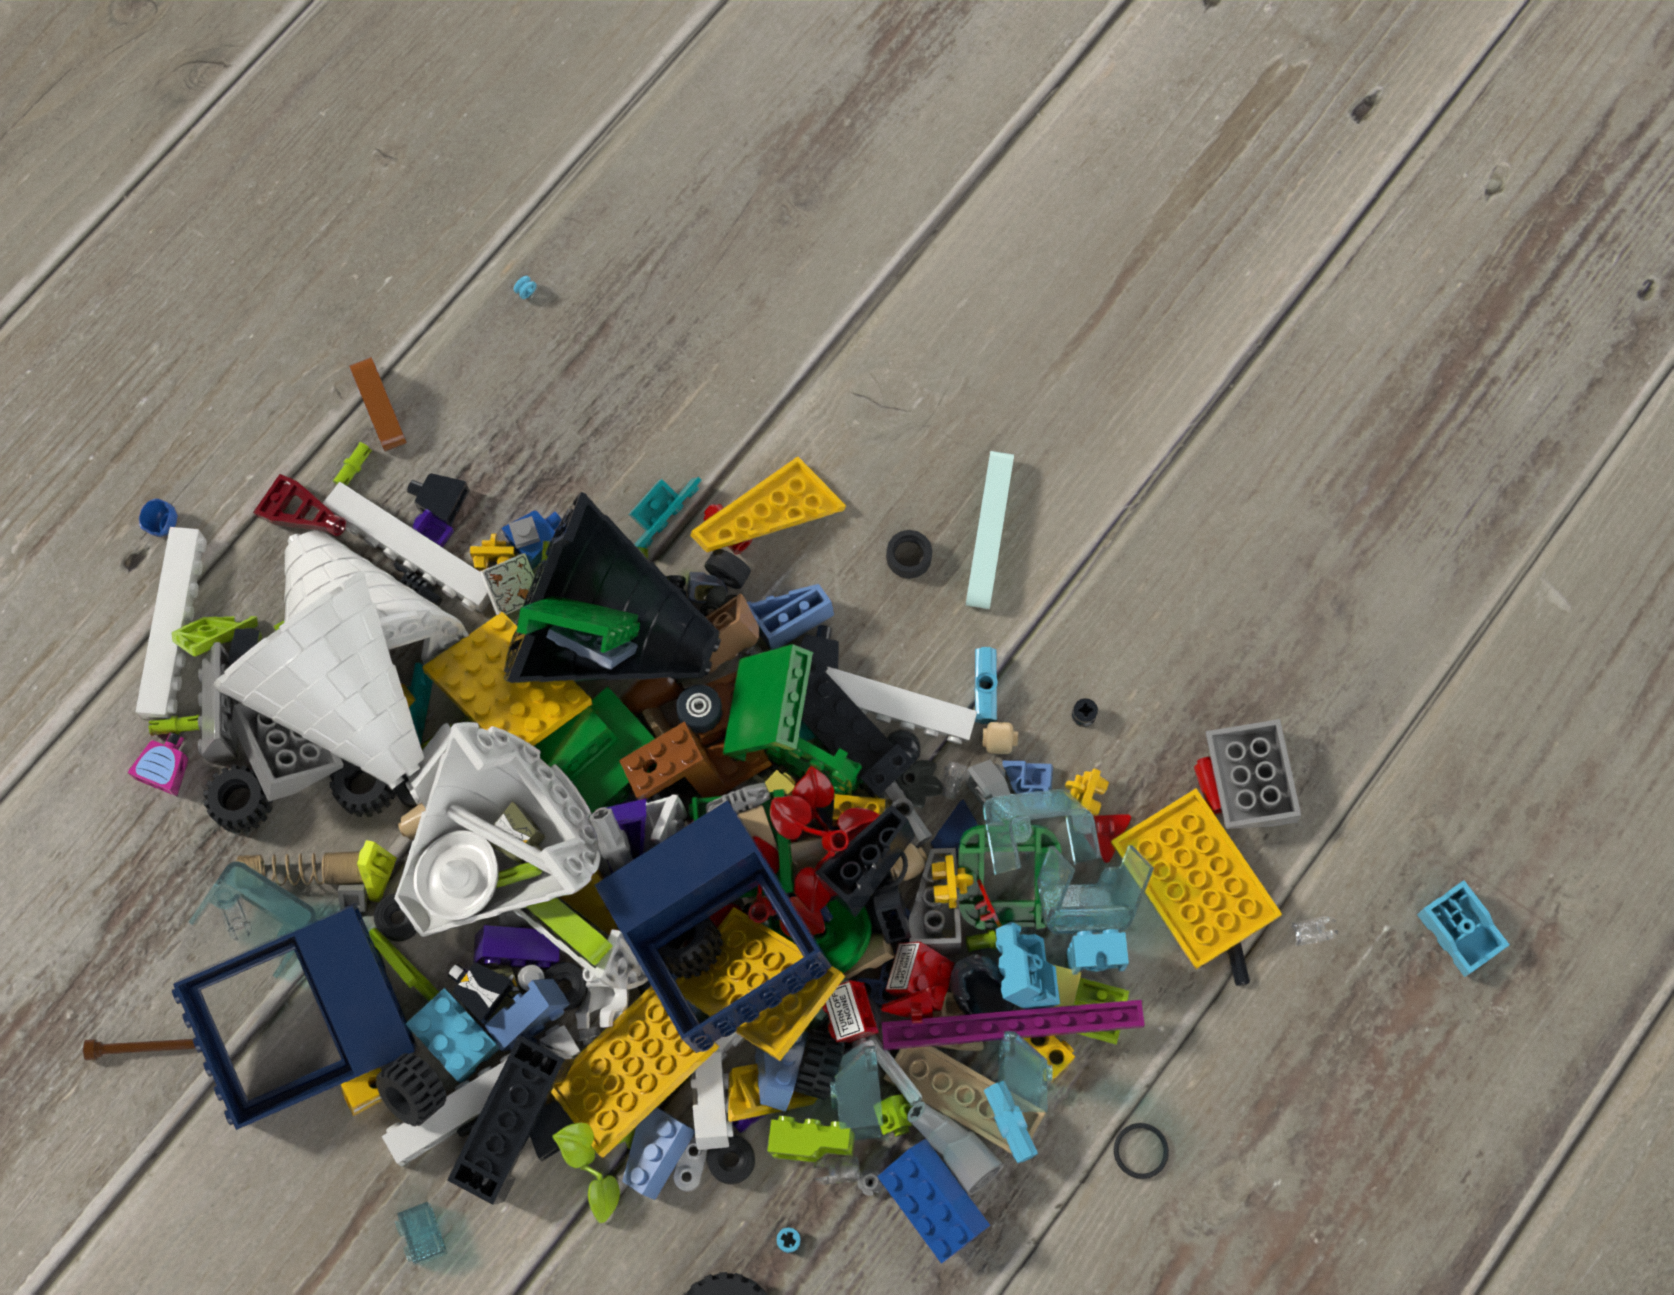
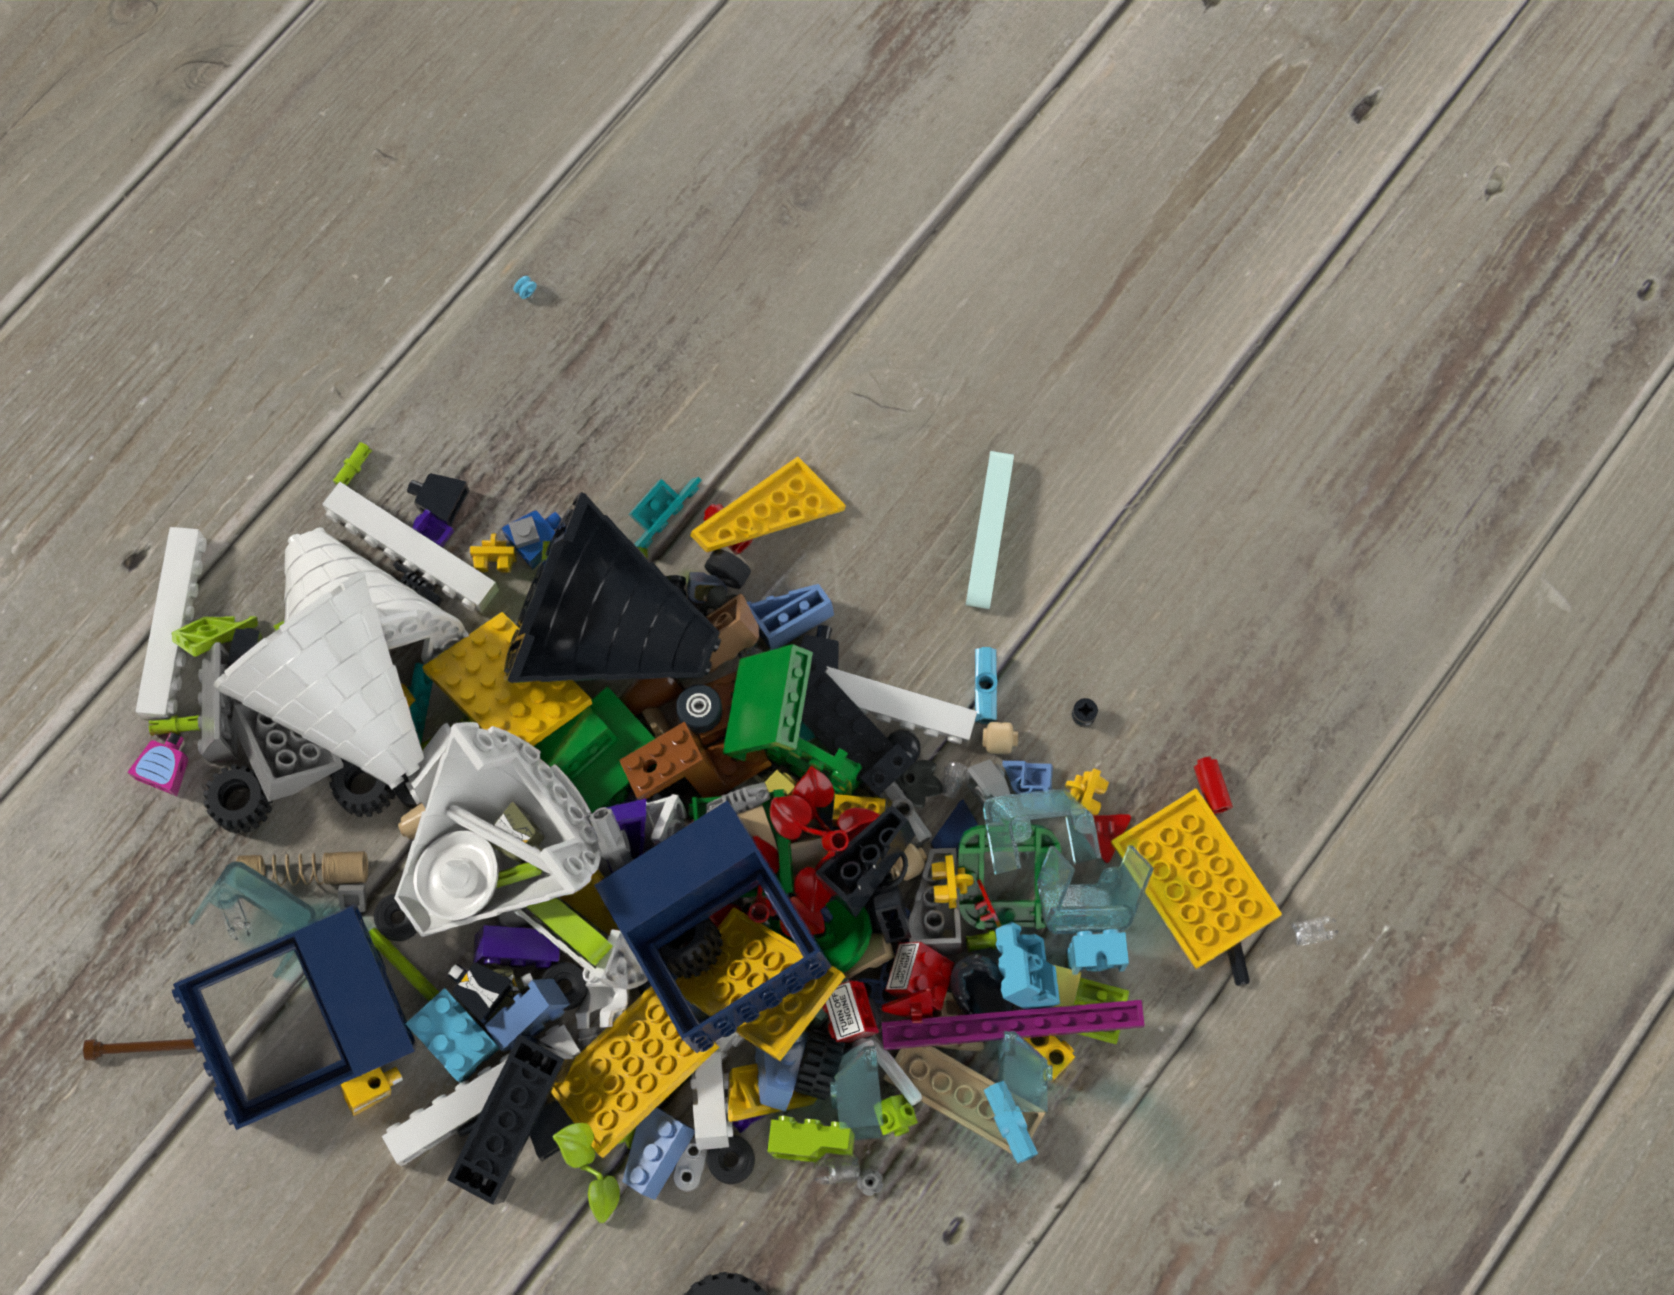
blue hair [139,498,178,537] -> none
dark red plate [253,474,346,536] -> none
dark orange beam [349,357,407,452] -> none
neon yellow wing [357,840,397,903] -> none
lime tile [374,940,417,988] -> none
black tyre [376,1053,446,1127] -> none
clear light blue brick [395,1202,447,1266] -> none
white tile [480,553,534,615] -> none
green panel [517,596,640,653] -> none
white plate [518,965,544,991] -> none
sand blue plate [547,625,637,669] -> none
medium azure bush [776,1227,800,1253] -> none
blue brick [877,1139,990,1264] -> none
black tyre [886,530,933,579] -> none
light grey piece [908,1101,1004,1196] -> none
black tyre [1113,1123,1169,1179] -> none
light grey slope [1205,719,1301,829] -> none
medium azure piece [1417,880,1510,977] -> none

